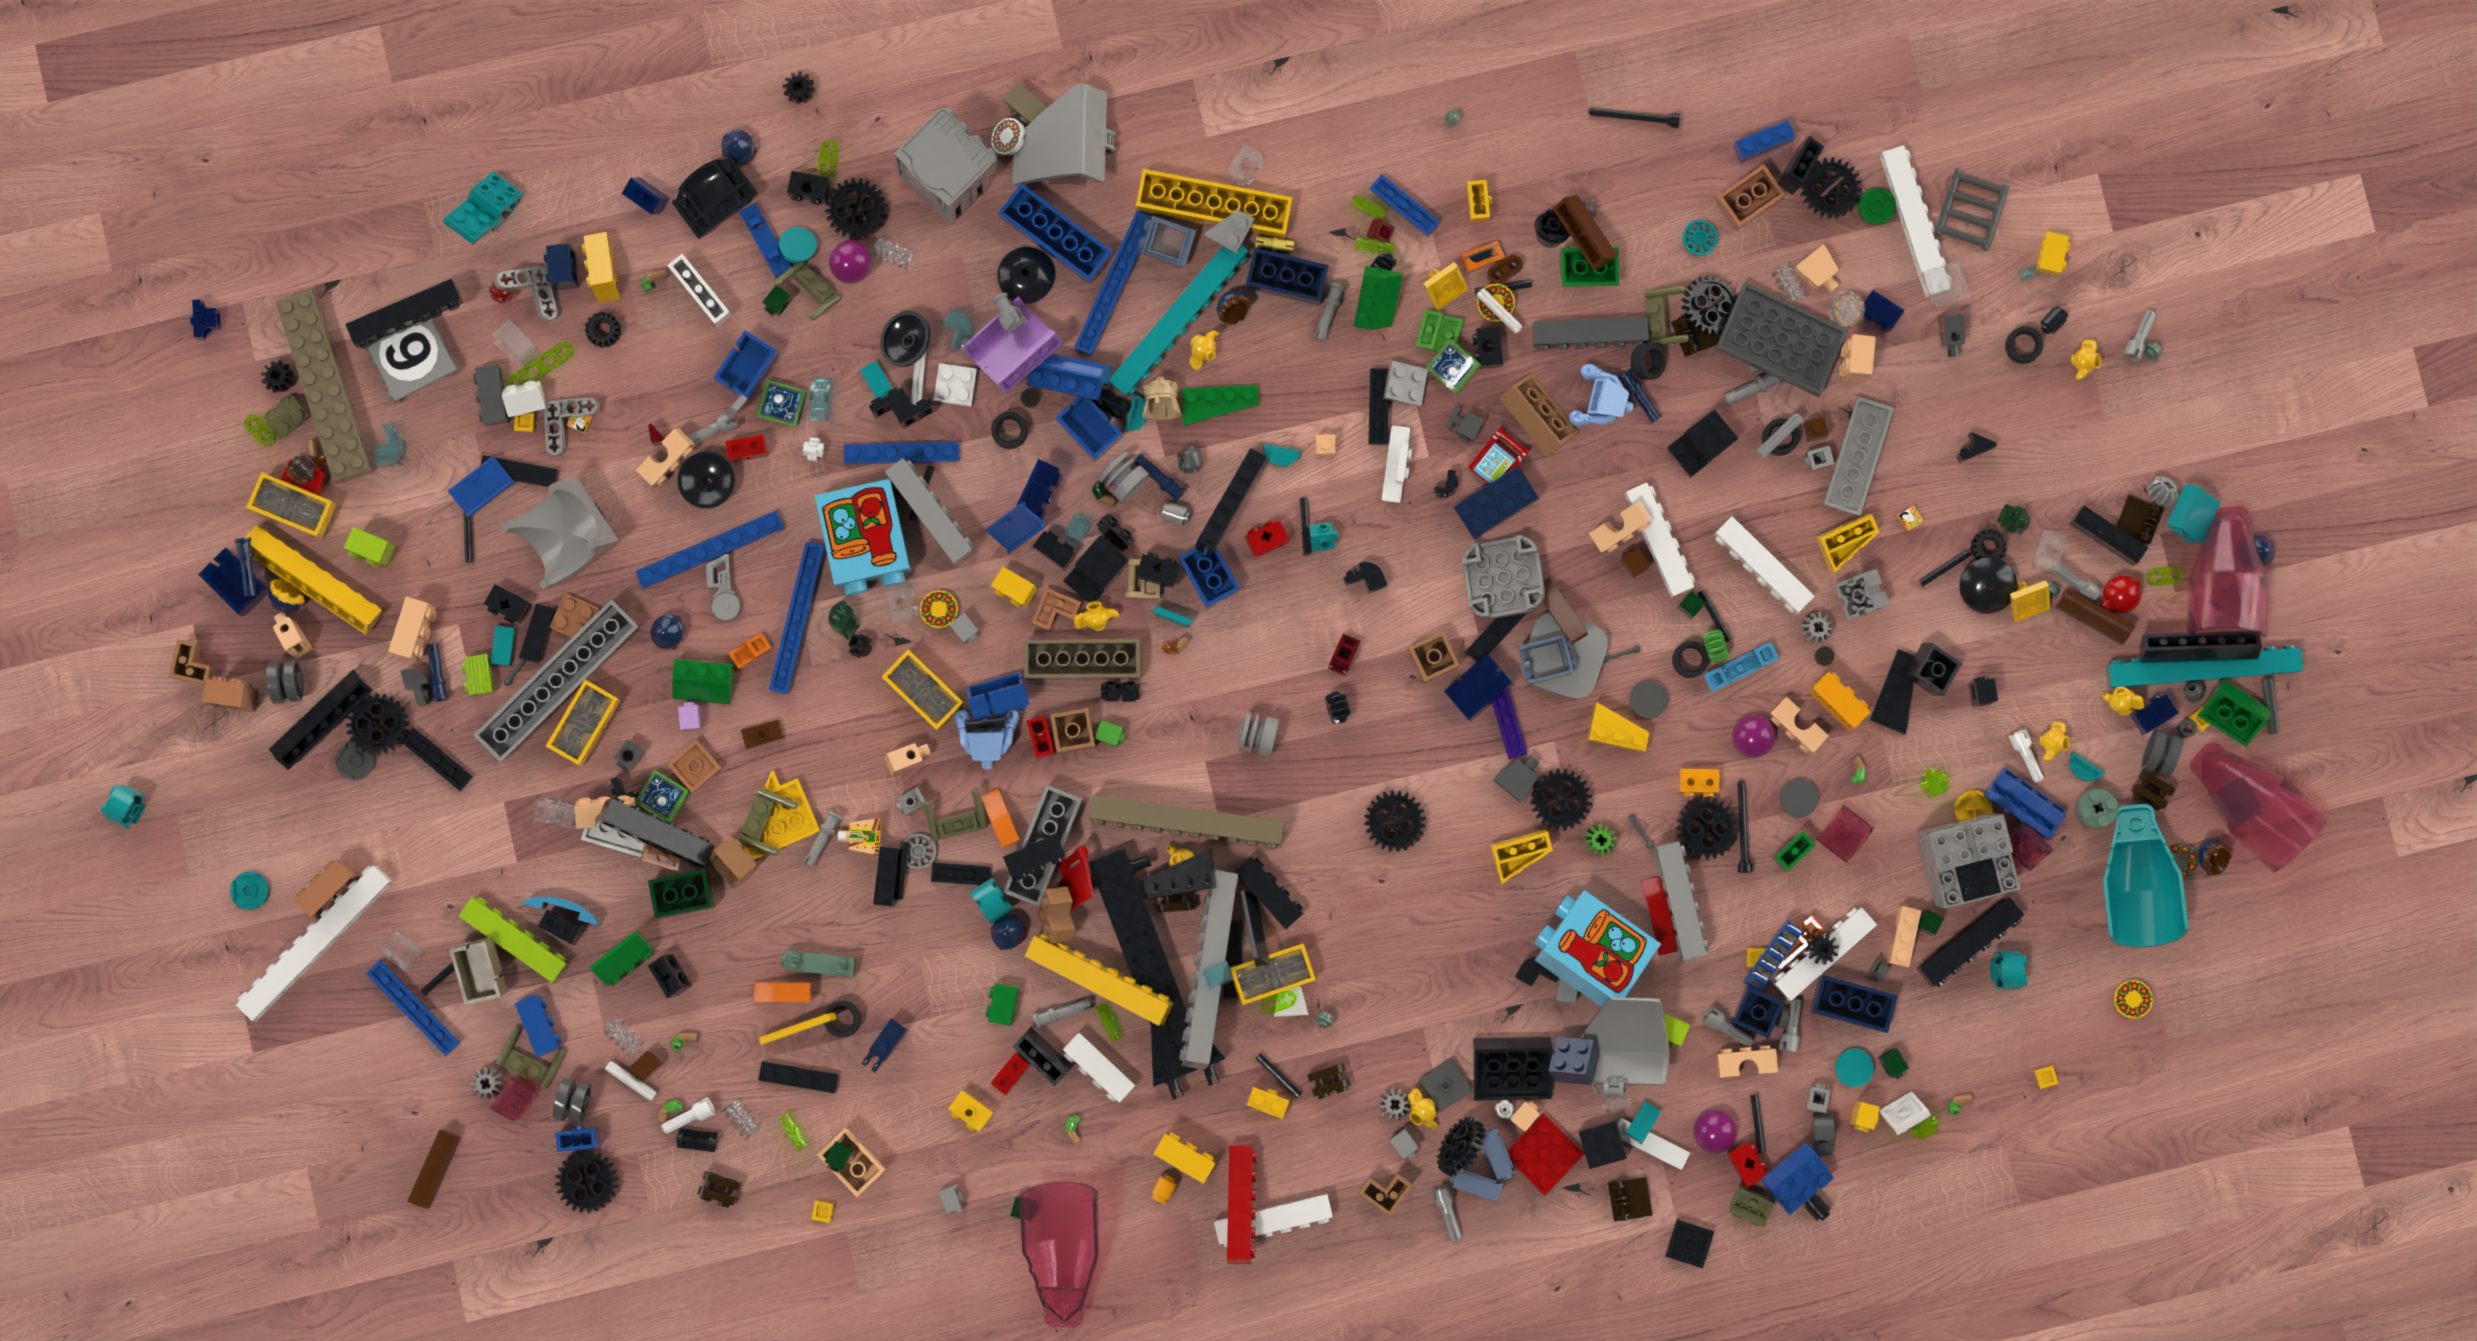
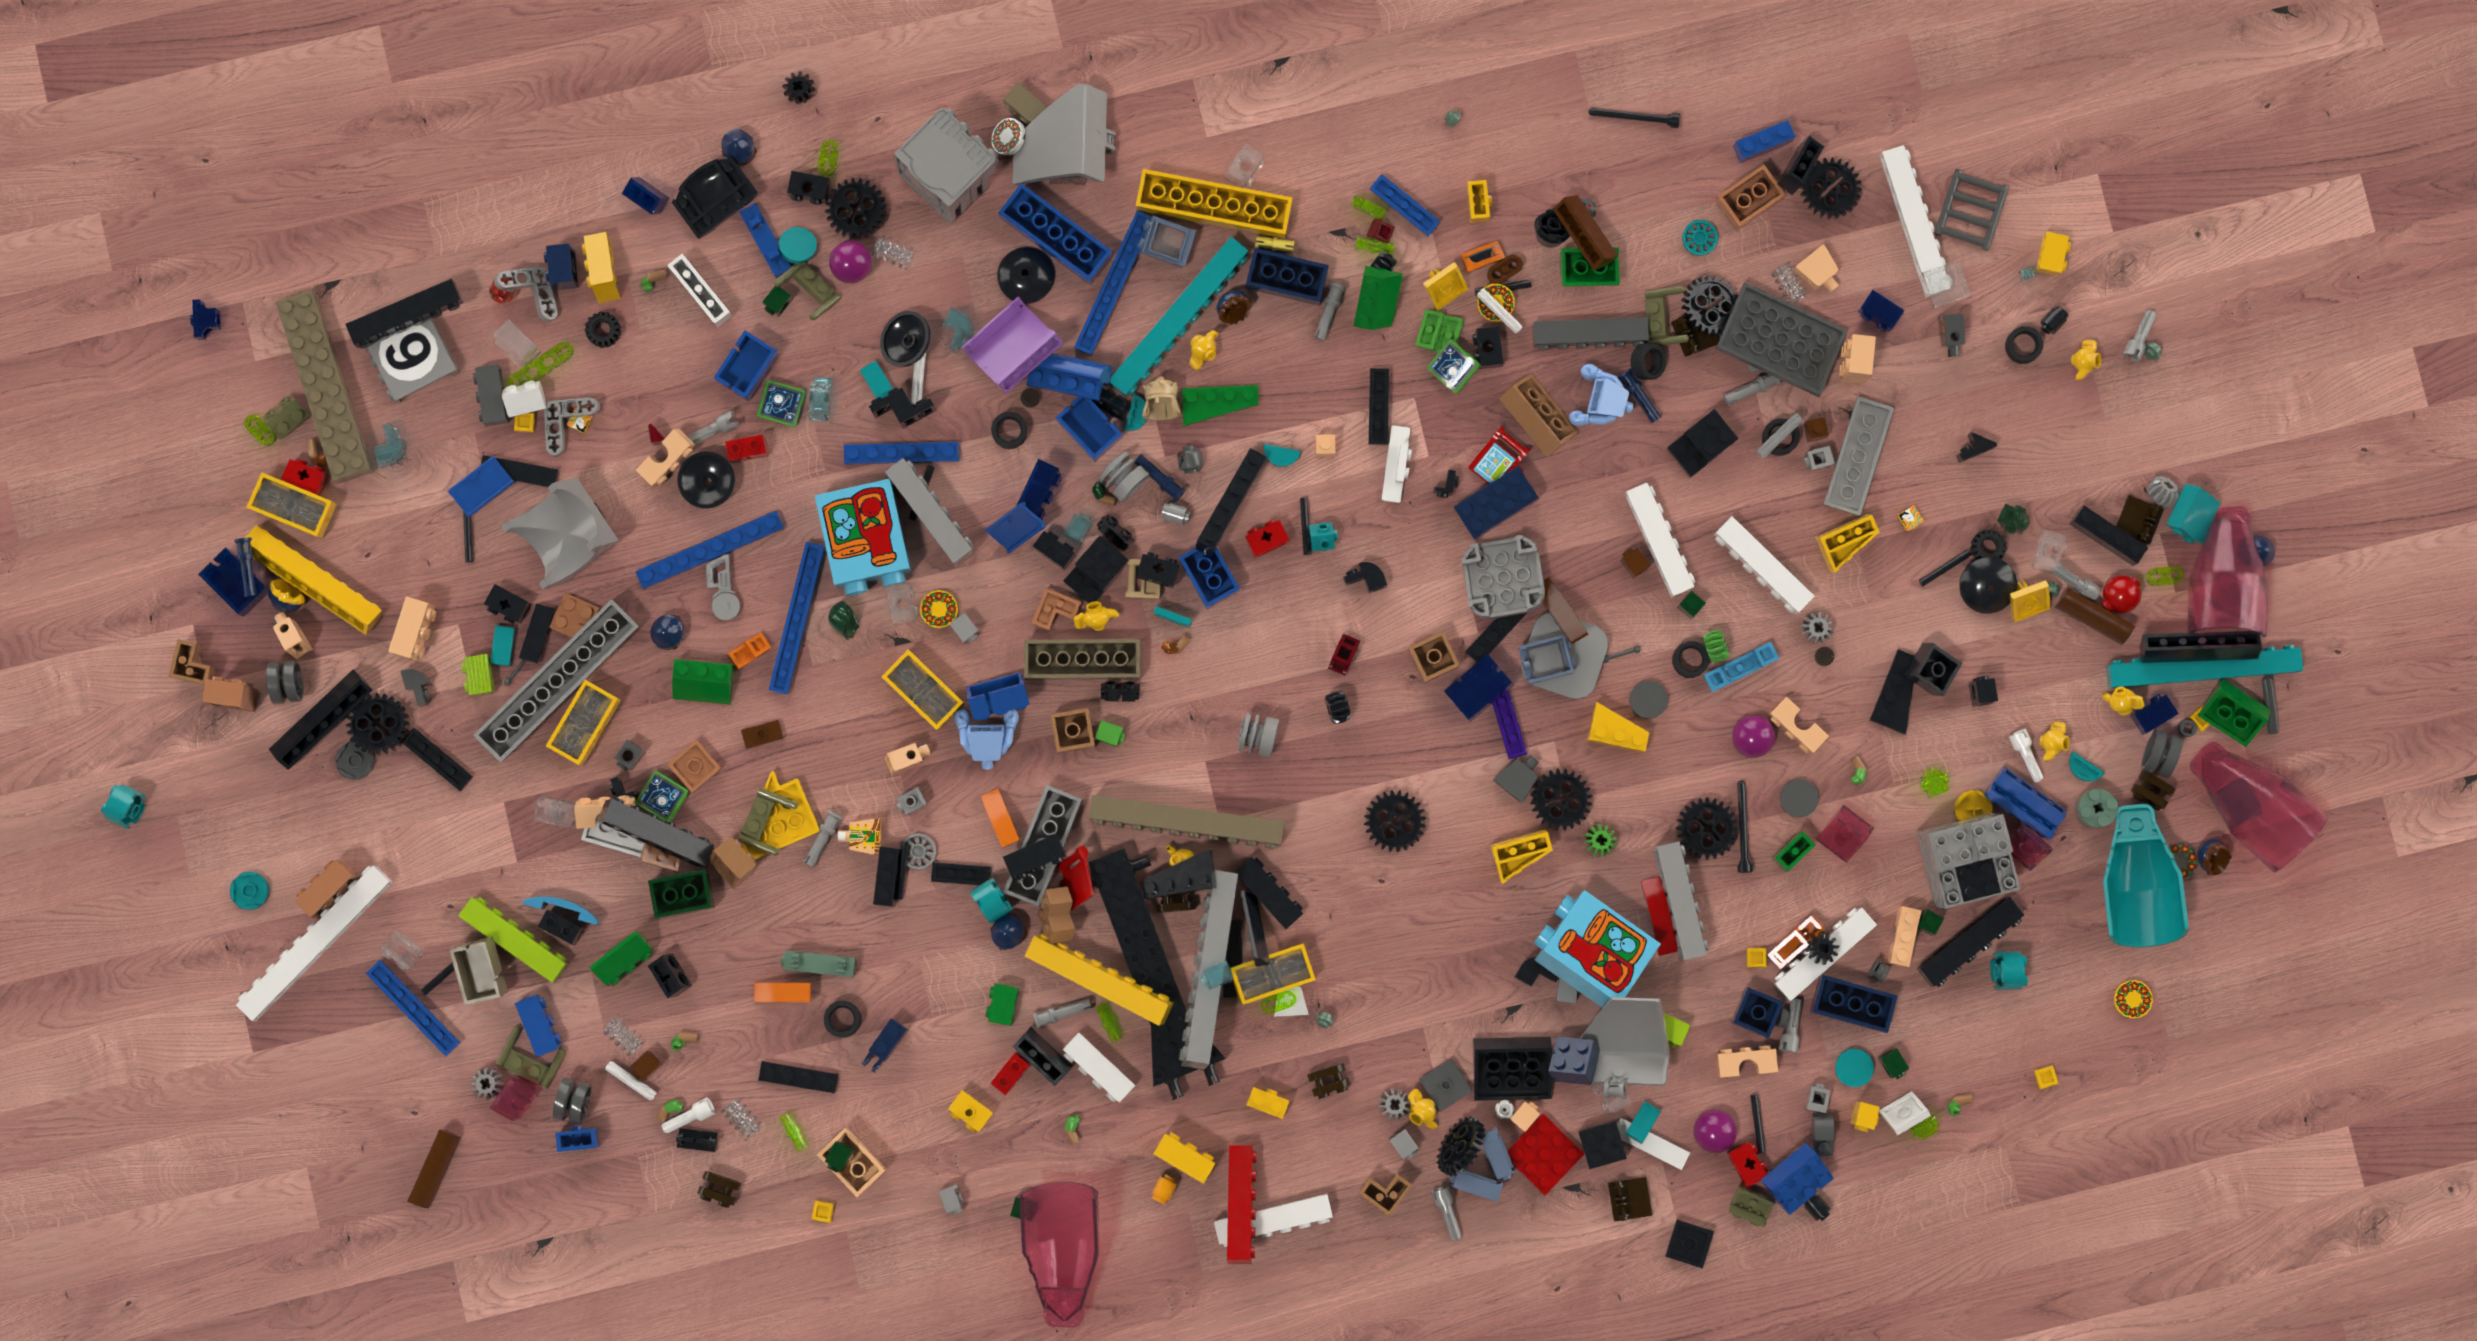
black gear [261,360,294,393] -> none
clear smoke head [286,456,315,484] -> none
lime brick [344,527,396,568] -> none
dark blue pin [426,643,449,702] -> none
teal piece [443,171,523,245] -> none
black gear [555,1150,619,1213] -> none
lavender brick [678,702,702,731] -> none
light grey tile [726,395,748,419] -> none
yellow tile [759,1013,837,1045] -> none
white gear [803,437,824,462] -> none
black gear [848,634,872,659] -> none
olive plate [923,788,988,841] -> none
white plate [933,363,977,407] -> none
black pin [964,716,1005,733] -> none
yellow brick [991,567,1038,608] -> none
light grey connector [992,292,1027,333] -> none
red brick [1026,716,1055,759] -> none
light grey wing [1205,210,1255,253] -> none
black bar [1255,1053,1302,1099] -> none
light grey plate [1383,361,1428,407] -> none
dark grey brick [1445,407,1484,443] -> none
light nougat arch [1589,501,1652,553] -> none
dark grey hinge [1628,814,1654,849] -> none
light orange brick [1678,769,1719,797] -> none
black bar [1698,590,1732,643] -> none
light grey piece [1702,1006,1754,1047] -> none
tile [1743,919,1804,992] -> none
light orange brick [1808,672,1870,731] -> none
clear tile [1828,290,1865,329] -> none
light grey brick [1835,569,1890,620] -> none
green tile [1857,188,1896,226] -> none
dark grey piece [2183,681,2204,703] -> none

